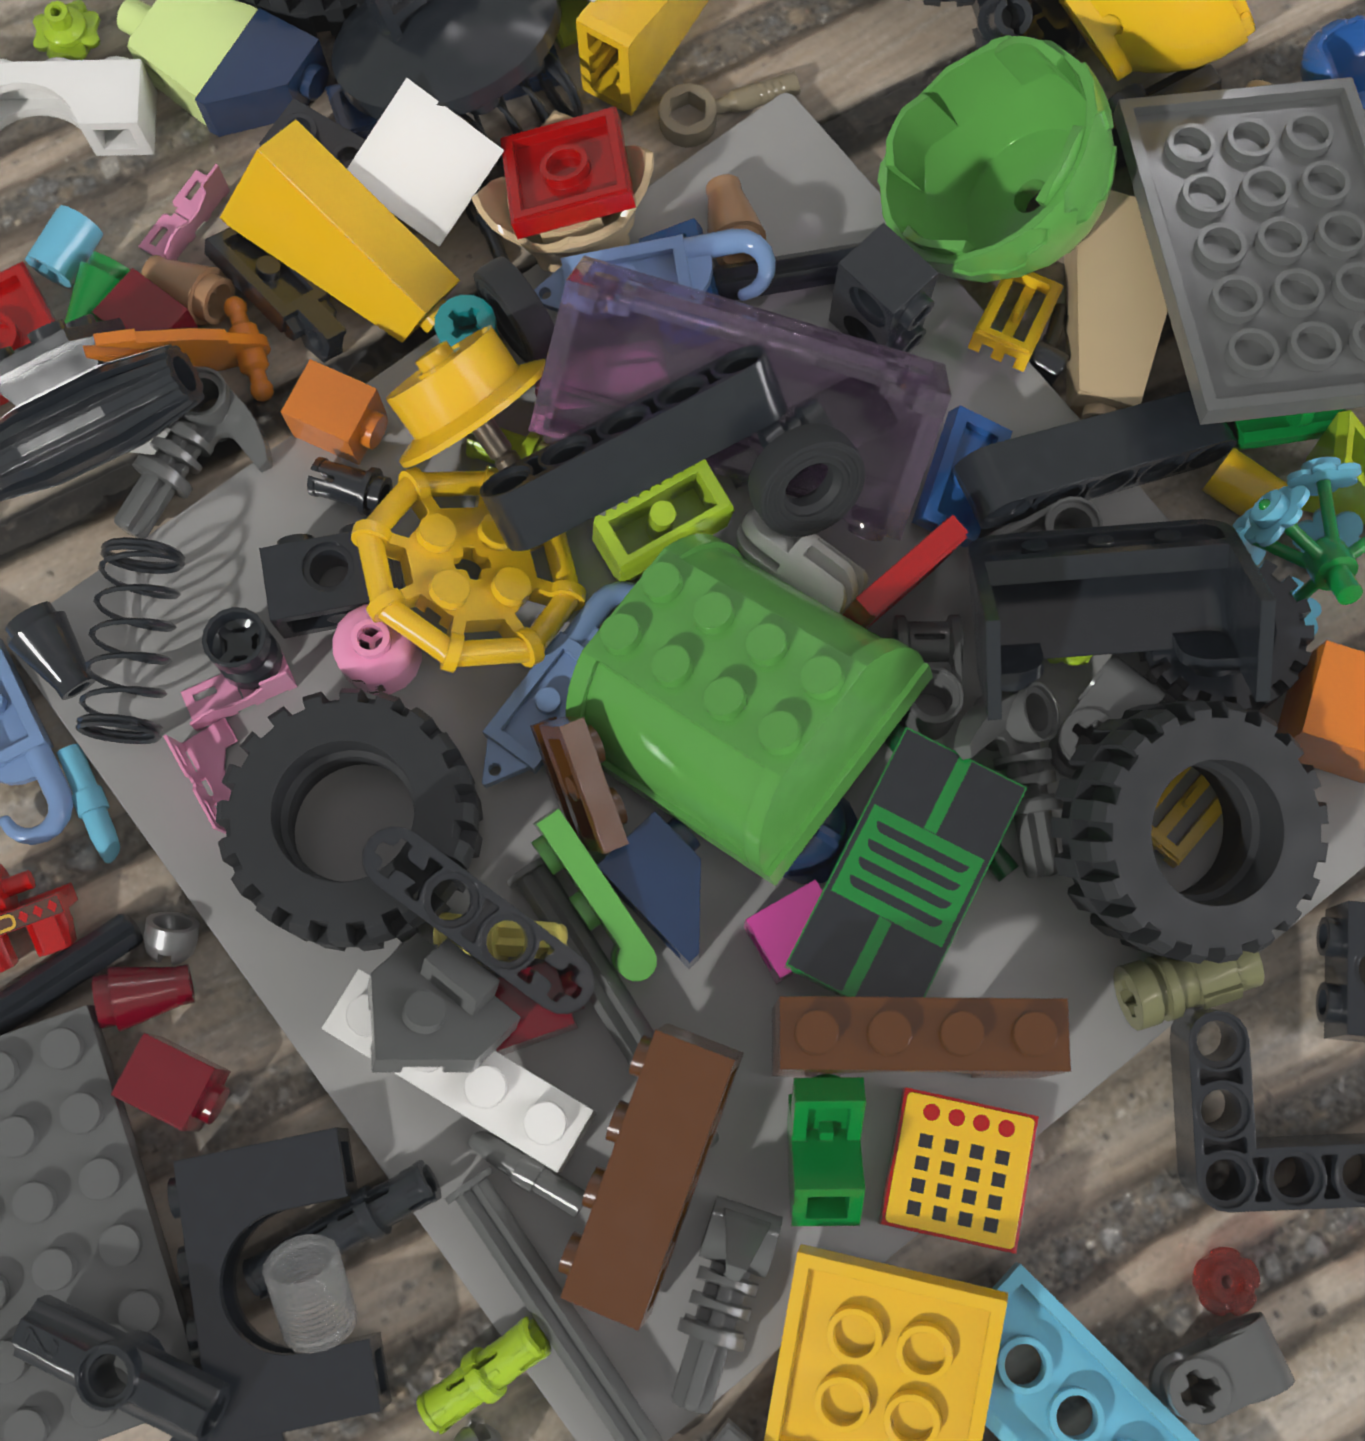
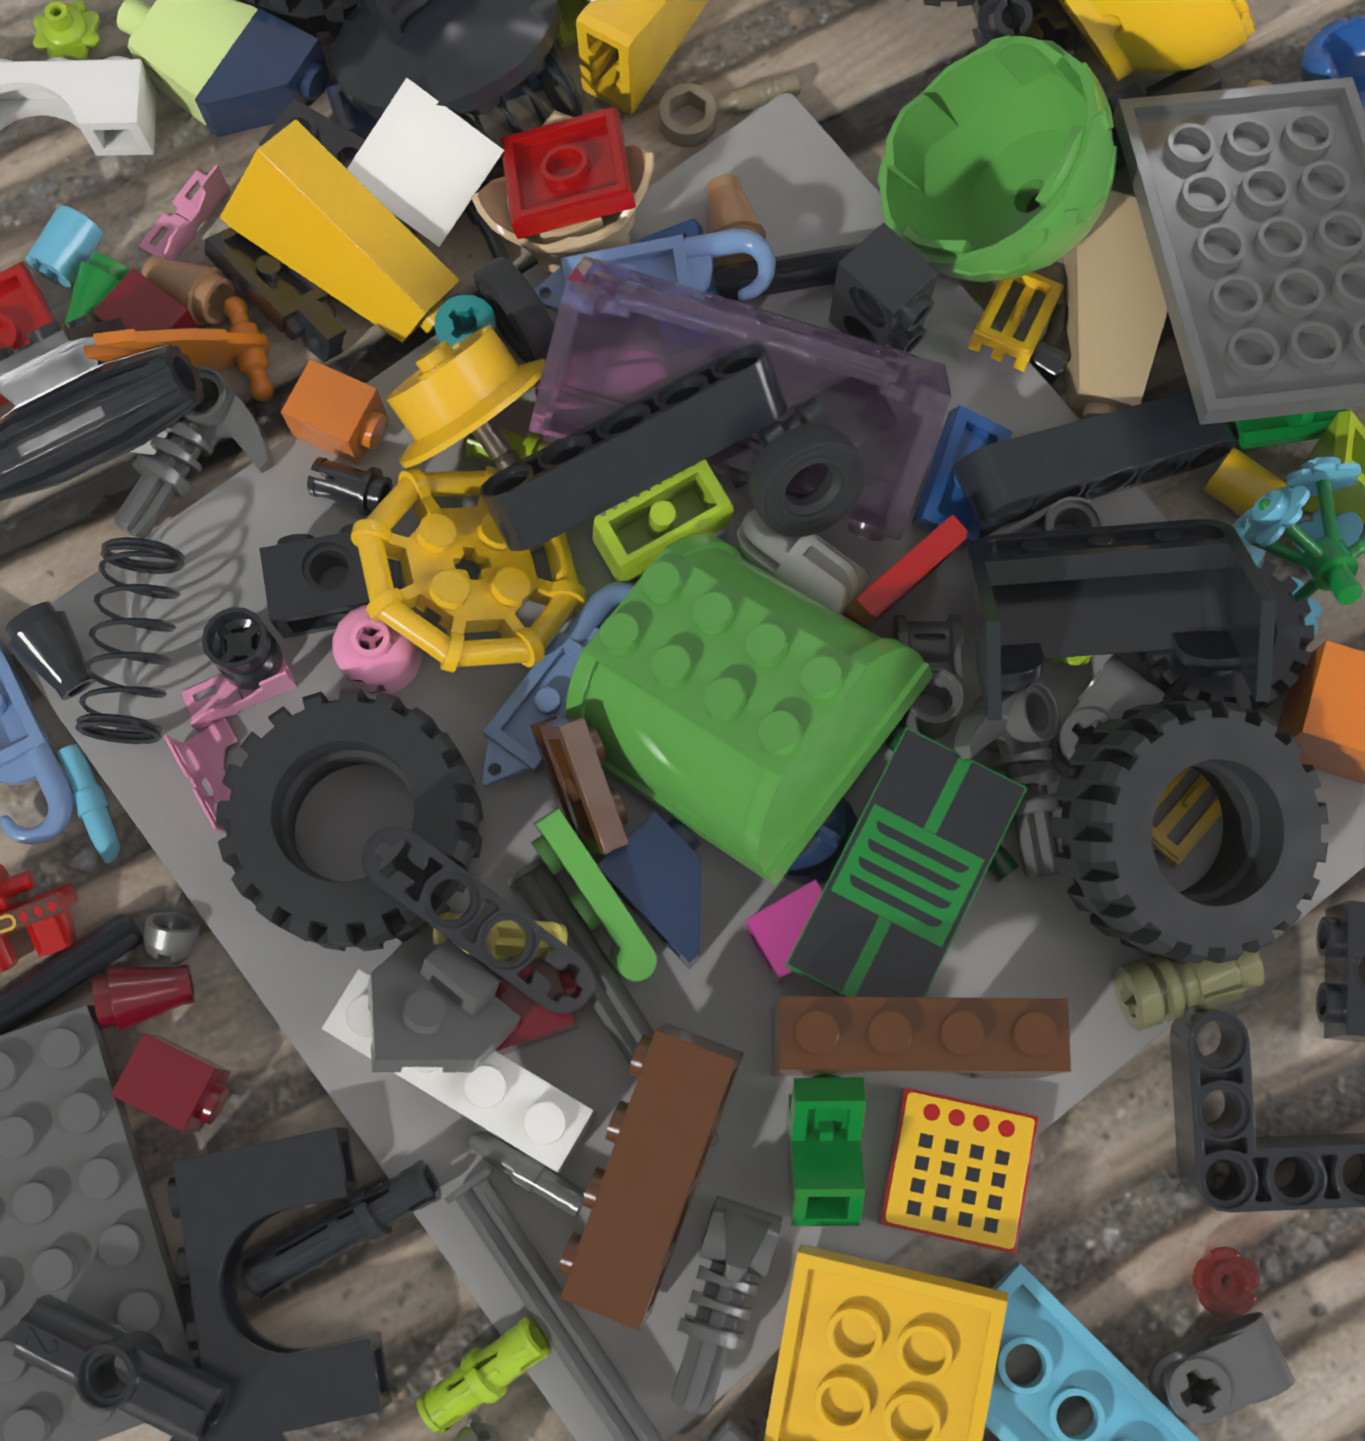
clear piece [262,1234,358,1354] -> none

